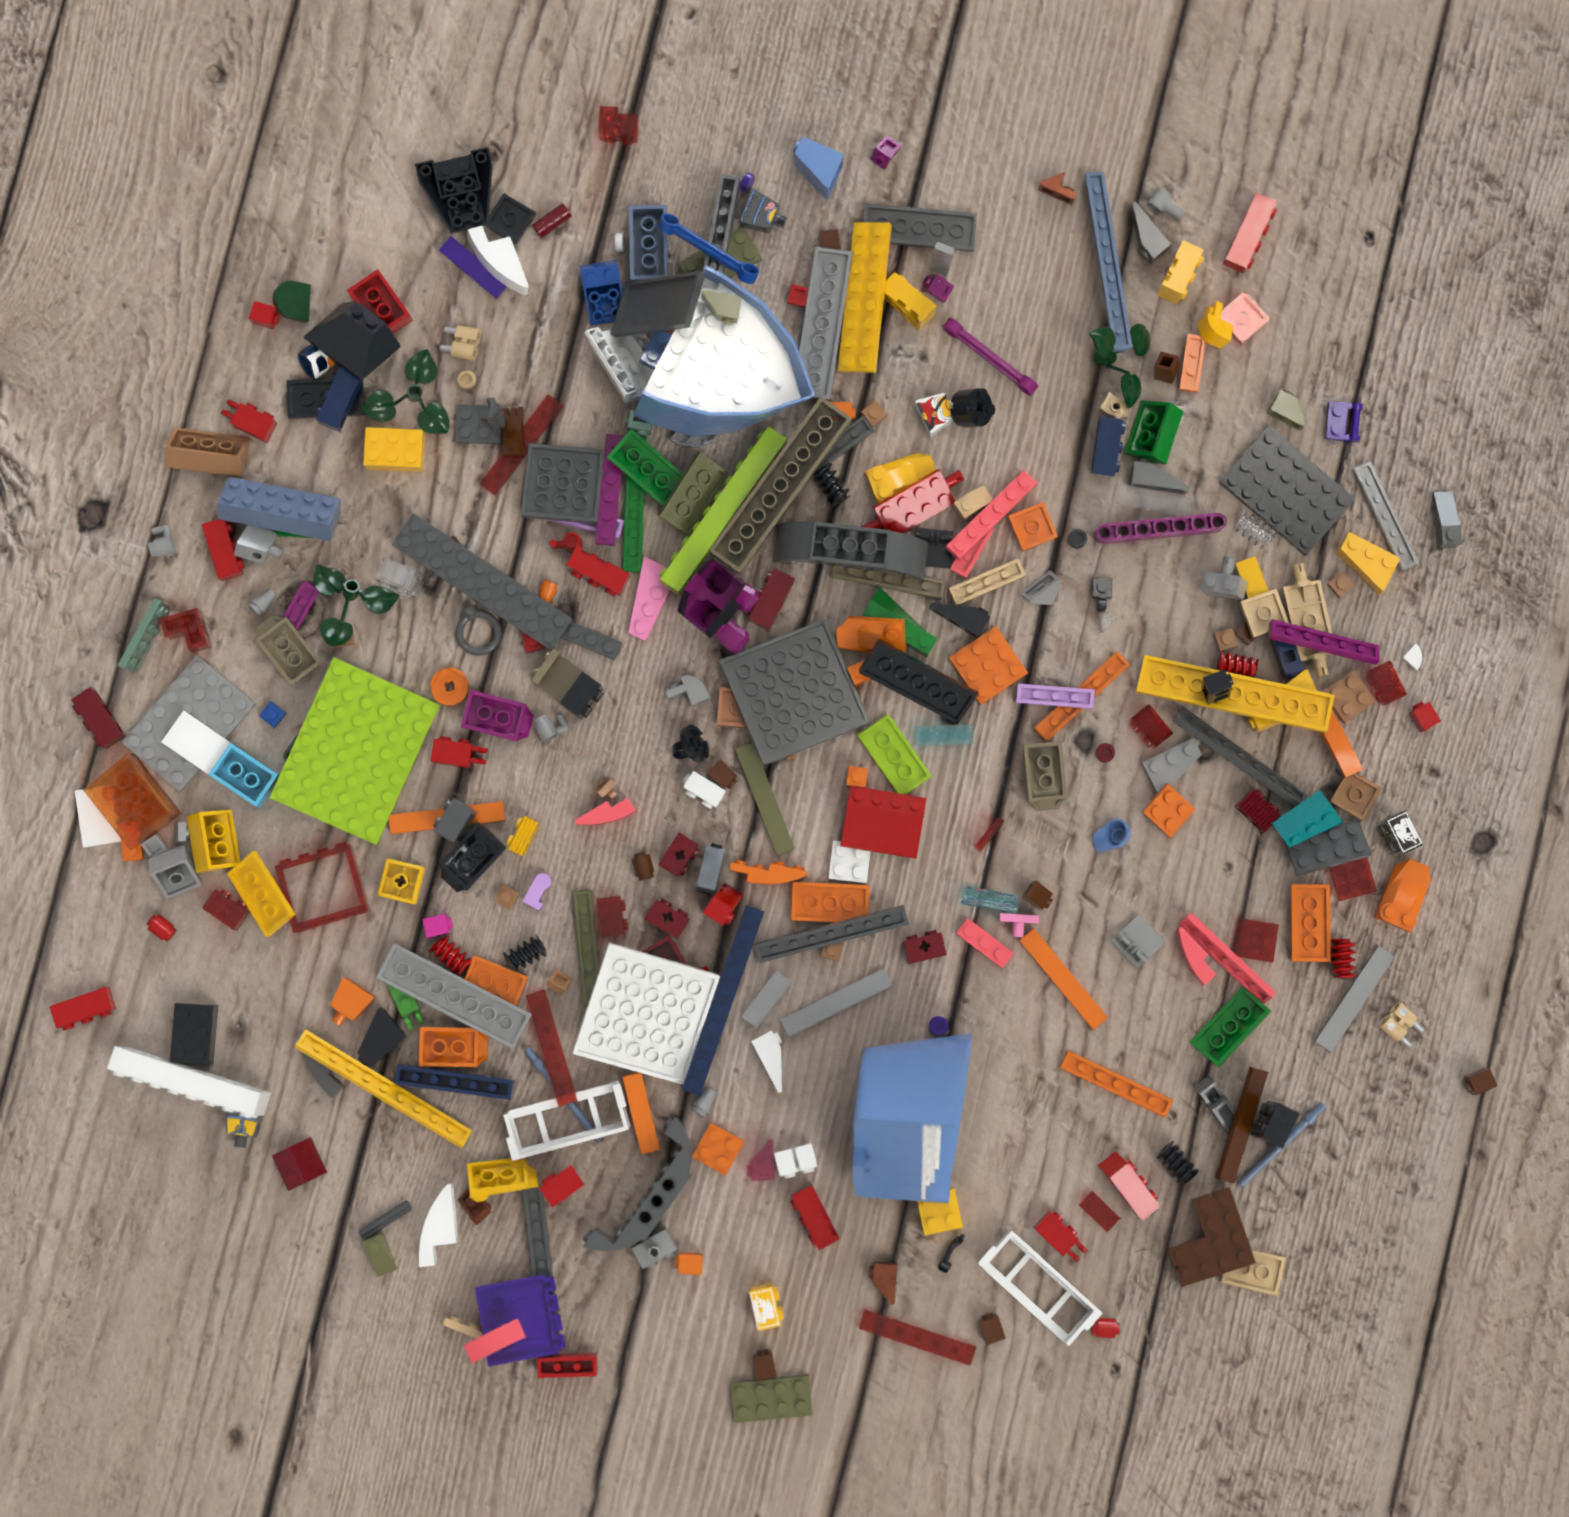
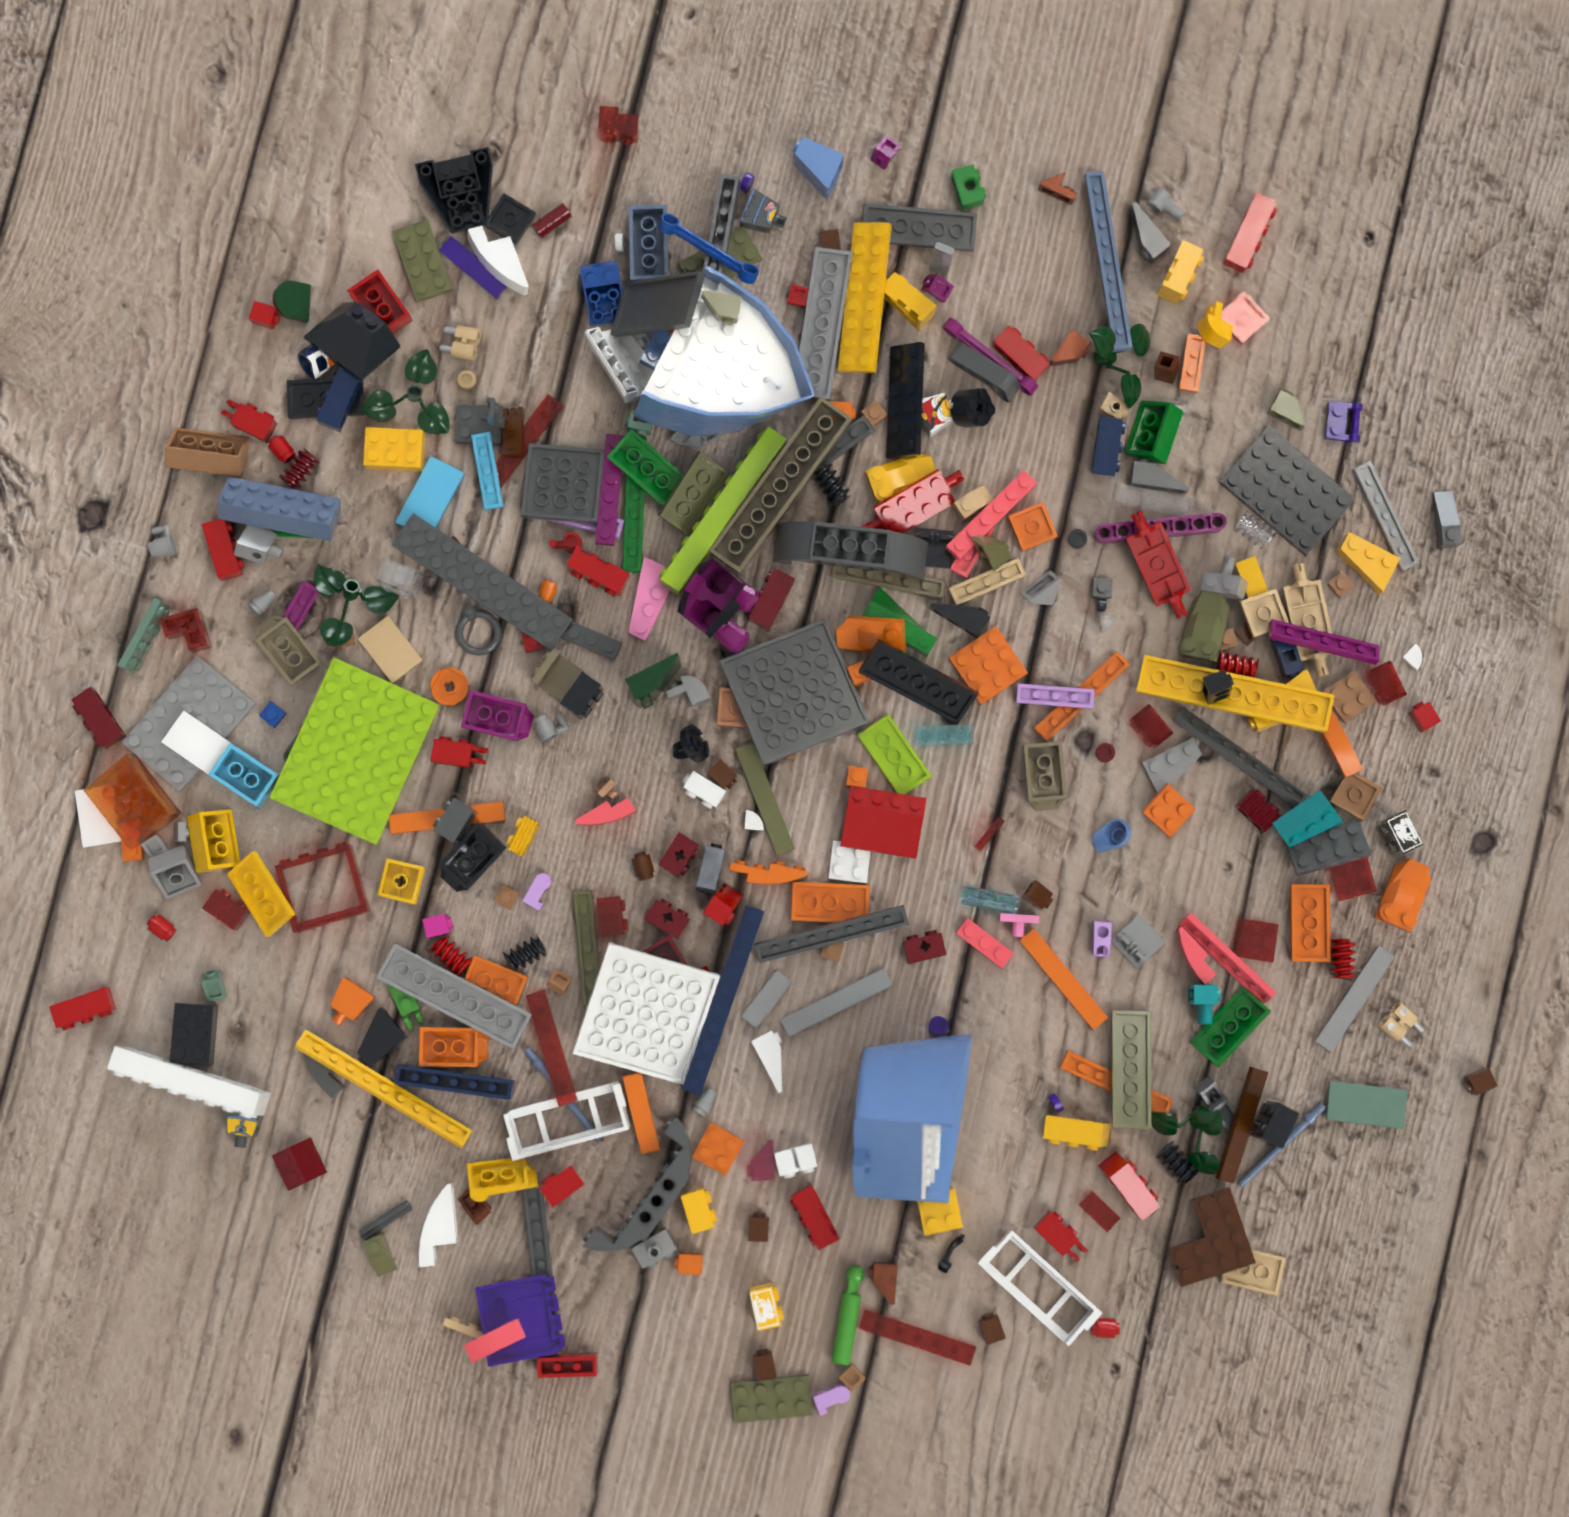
none -> sand green bracket [201,970,227,1002]
none -> red brick [268,435,296,464]
none -> dark red piece [279,448,320,489]
none -> tan tile [358,616,423,684]
none -> olive plate [392,219,453,303]
none -> medium azure tile [395,456,465,528]
none -> medium azure tile [471,432,504,511]
none -> dark green slope [625,653,681,709]
none -> yellow brick [681,1187,718,1234]
none -> white tile [744,810,764,831]
none -> reddish brown brick [748,1212,769,1242]
none -> lavender leg [813,1384,850,1416]
none -> bright green piece [831,1265,864,1365]
none -> medium nougat plate [838,1363,866,1392]
none -> black plate [886,342,925,459]
none -> dark grey beam [948,342,1021,403]
none -> green brick [951,164,986,211]
none -> olive slope [971,536,1011,571]
none -> red brick [992,325,1050,381]
none -> yellow wedge [1043,1115,1111,1150]
none -> dark purple tile [1048,1093,1064,1113]
none -> copper slope [1049,329,1091,366]
none -> lavender leg [1092,920,1112,957]
none -> olive plate [1111,1010,1152,1129]
none -> red plate [1125,510,1191,619]
none -> dark green plant [1151,1105,1223,1174]
none -> olive slope [1180,591,1230,663]
none -> teal brick [1188,985,1221,1024]
none -> sand green tile [1325,1081,1407,1129]

